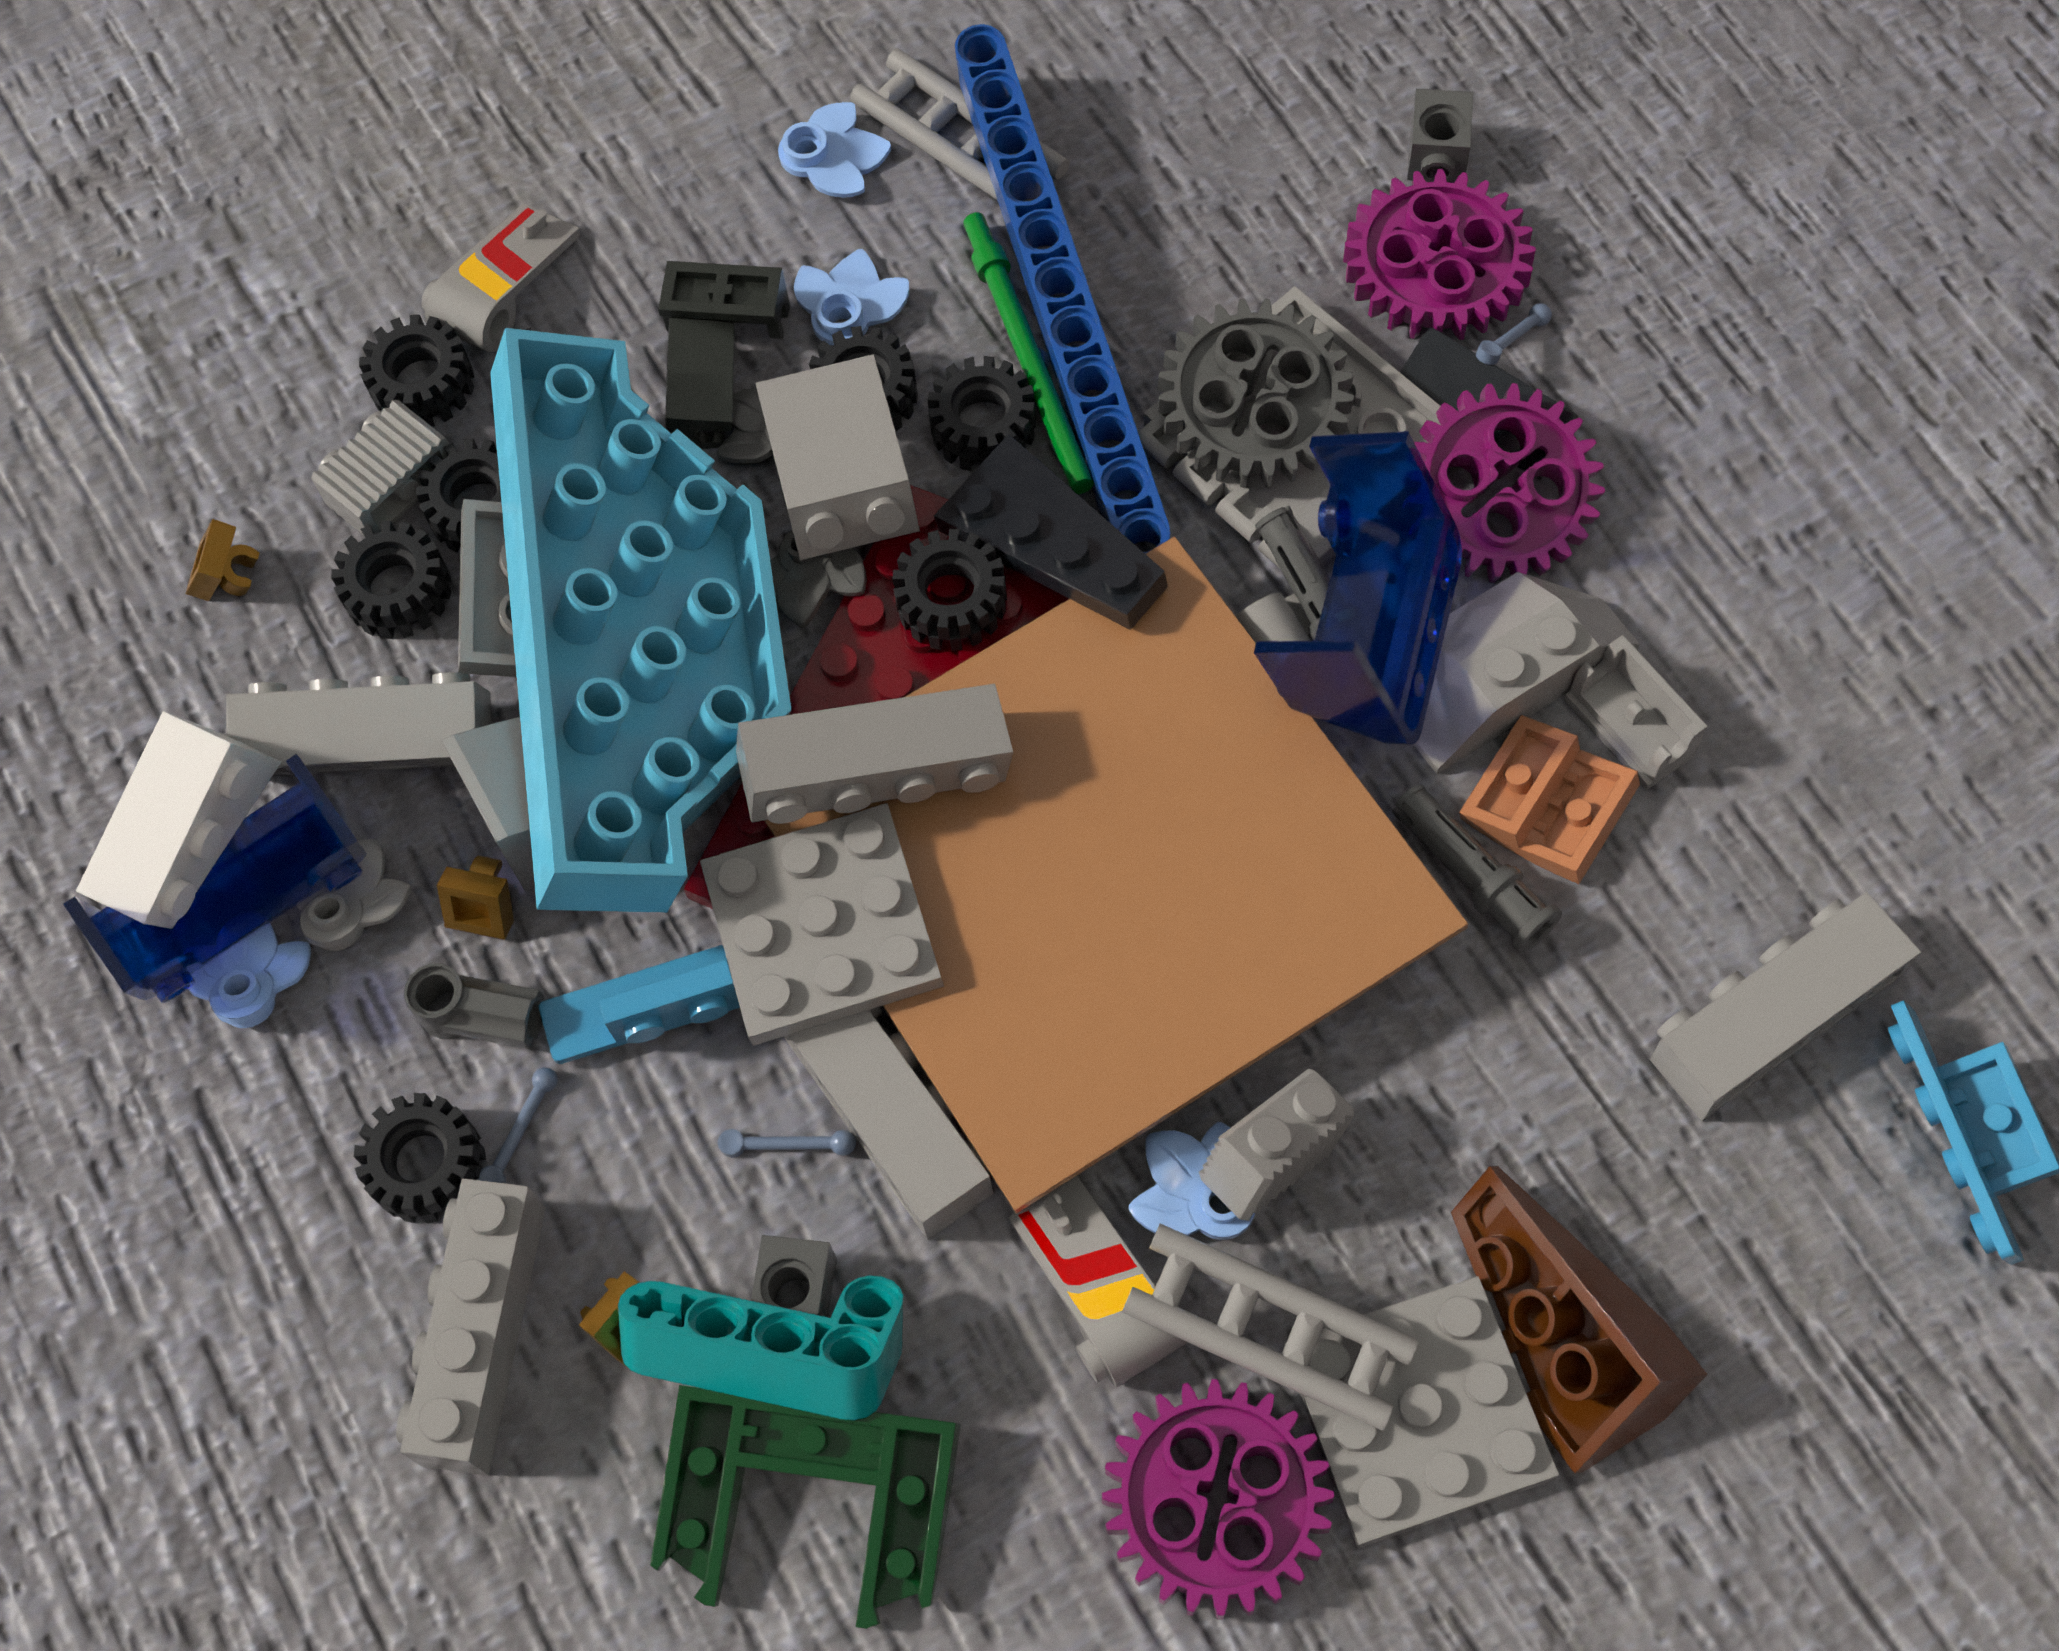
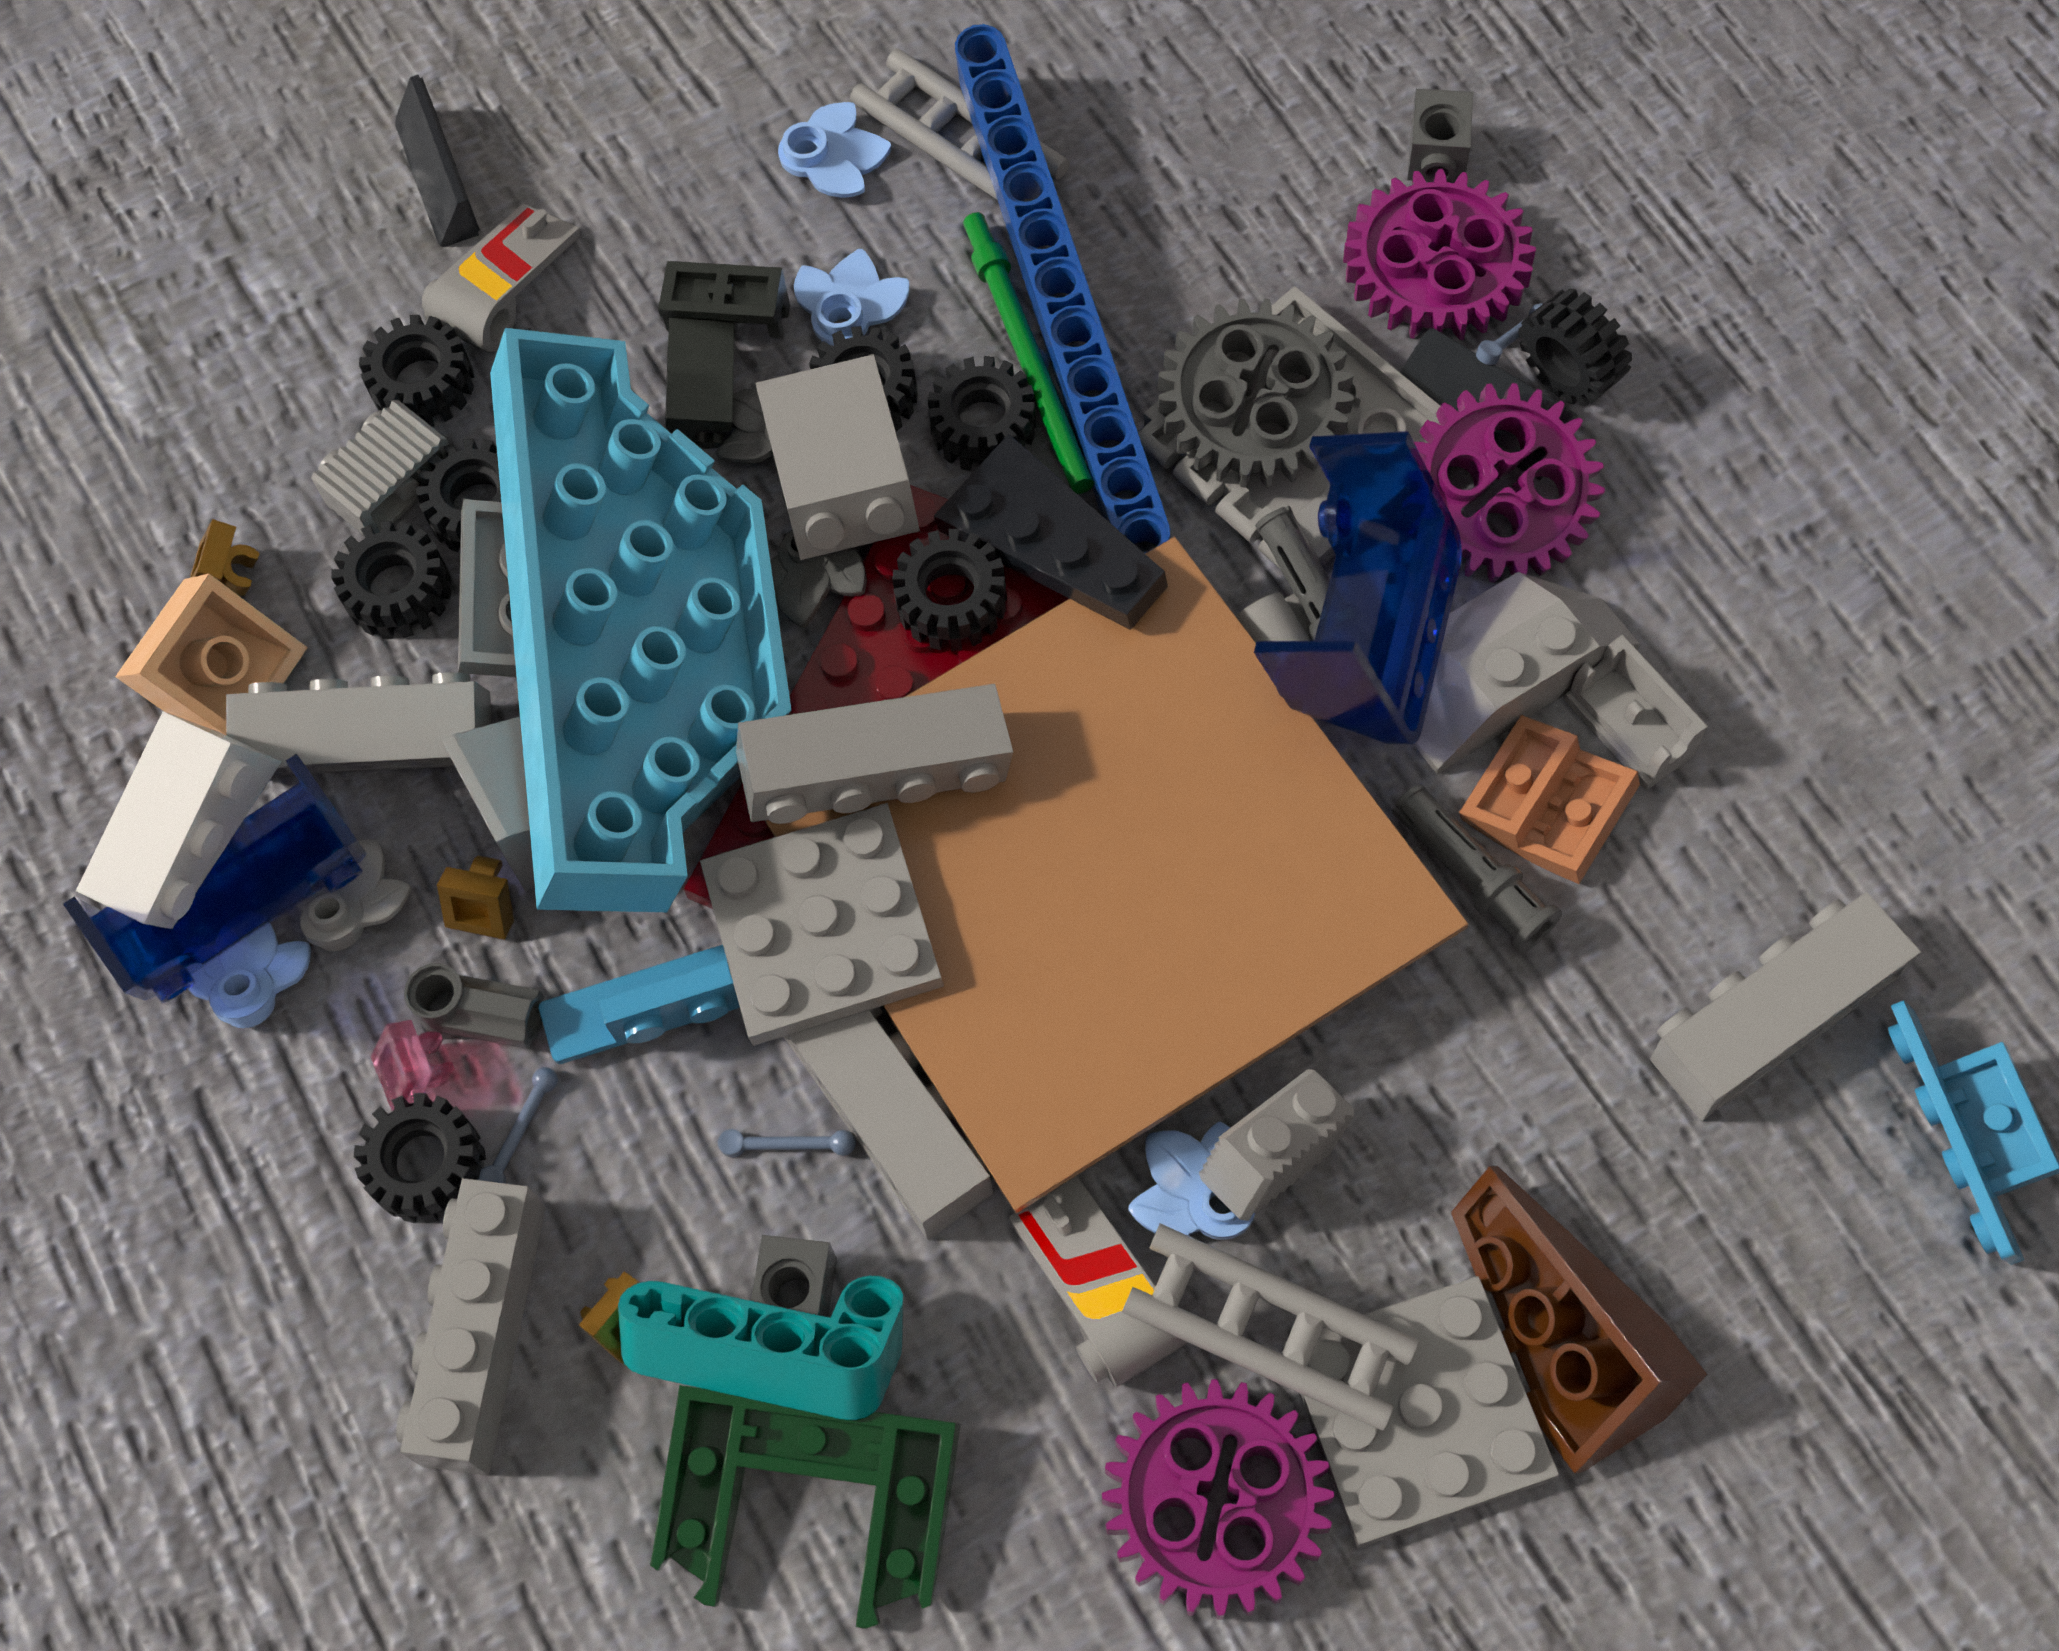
none -> light nougat slope [115,574,308,735]
none -> clear pink tile [370,1020,455,1111]
none -> black slope [395,75,480,247]
none -> black tyre [1518,288,1632,406]

